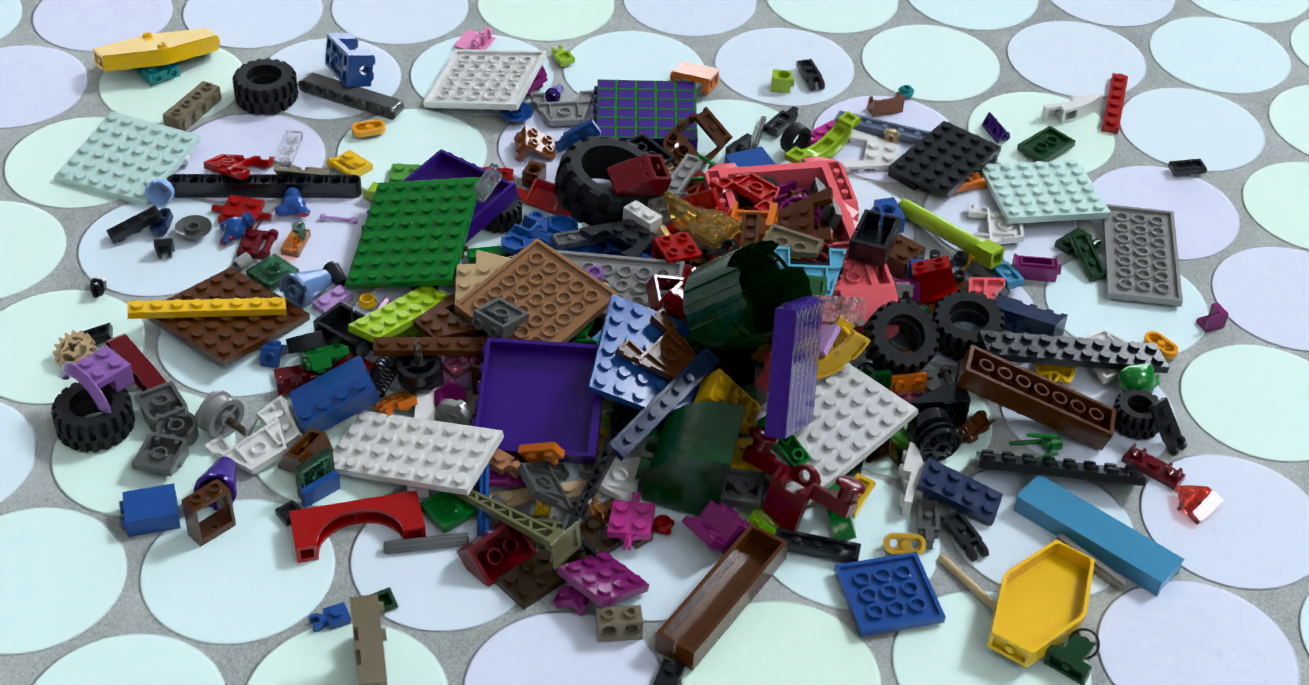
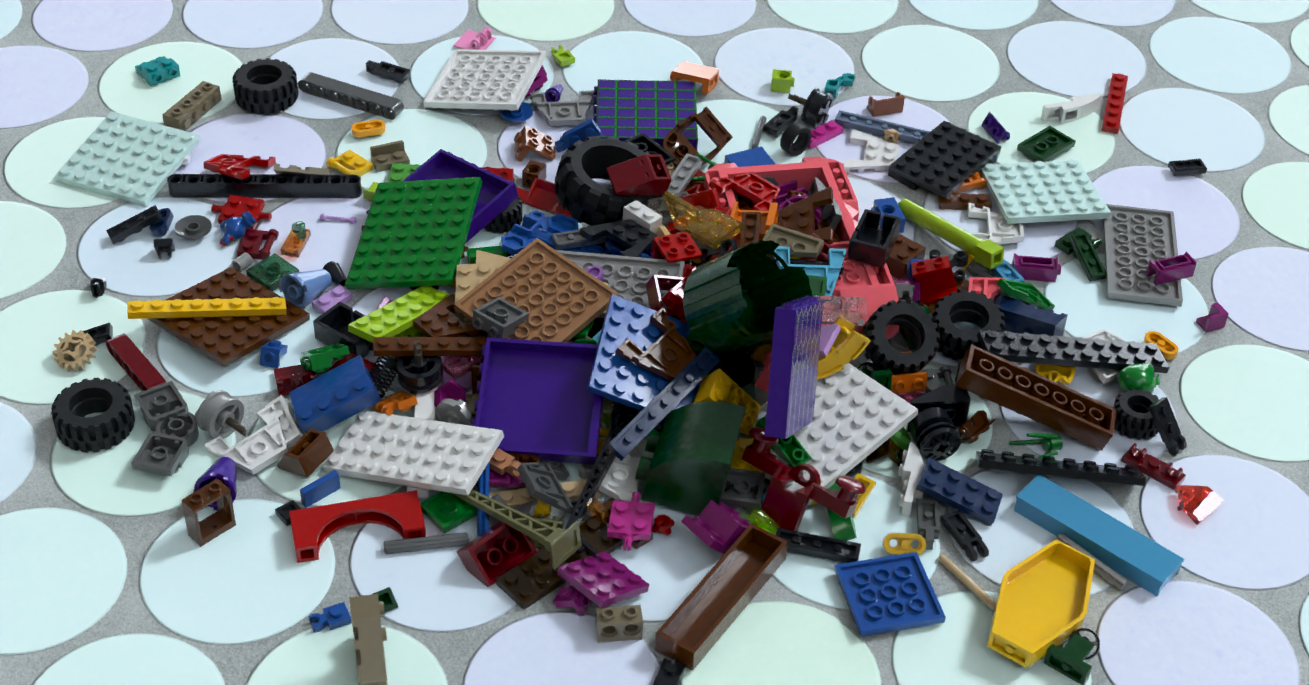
medium lavender piece [60,345,134,414] -> none
yellow container [93,28,220,72] -> none
blue brick [119,483,181,537] -> none
light blue hair [145,178,175,207] -> none
clear plate [274,130,303,167] -> none
blue animal [275,187,310,218] -> none
black tyre [286,330,325,354] -> none
clear green plate [294,447,335,499] -> none
blue plate [325,33,376,87] -> none
yellow plate [358,293,377,310] -> none
clear plate [473,163,502,202] -> none
orange plate [518,442,565,466] -> none
black plate [725,133,752,155] -> none
lime piece [784,111,861,163] -> none
black hinge [796,59,825,91] -> none
teal plate [898,85,914,99] -> none
none -> black hinge [366,60,411,83]
none -> dark tan bracket [370,140,410,172]
none -> black wheel [788,87,835,127]
none -> teal piece [824,73,855,100]
none -> reddish brown plate [937,193,992,211]
none -> green wing [997,278,1055,310]
none -> magenta window [1146,252,1197,285]

